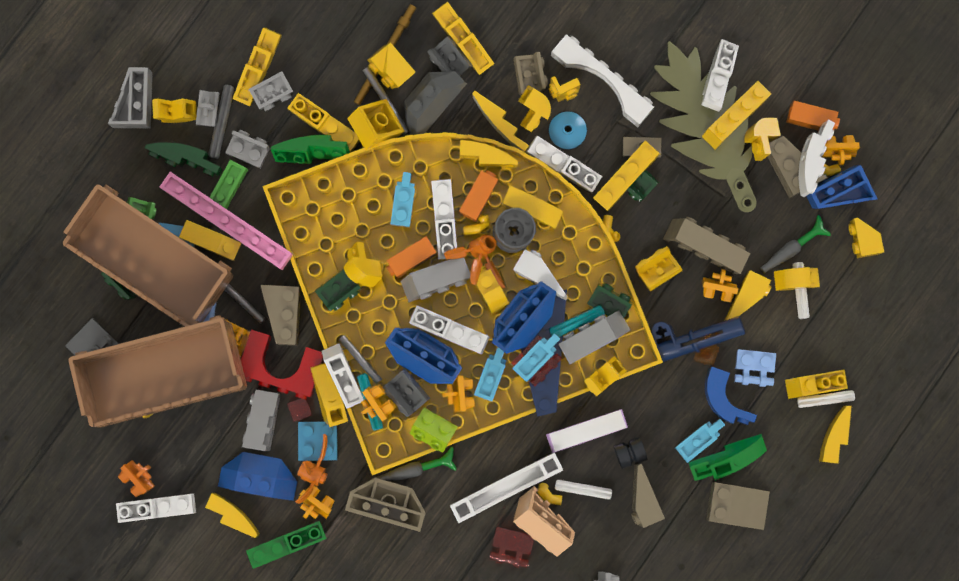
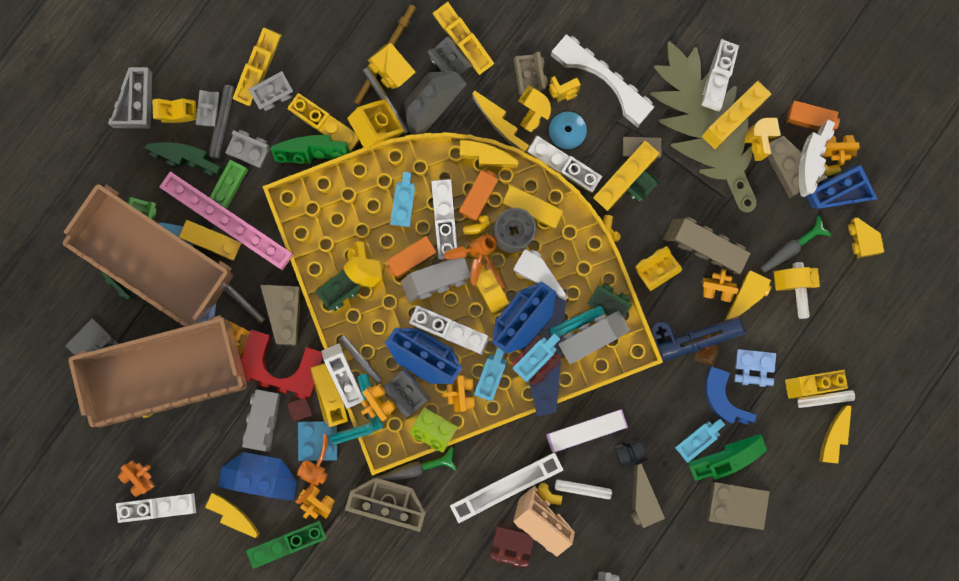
yellow brick [584,356,627,396] -> none
none -> teal axle [330,423,375,445]

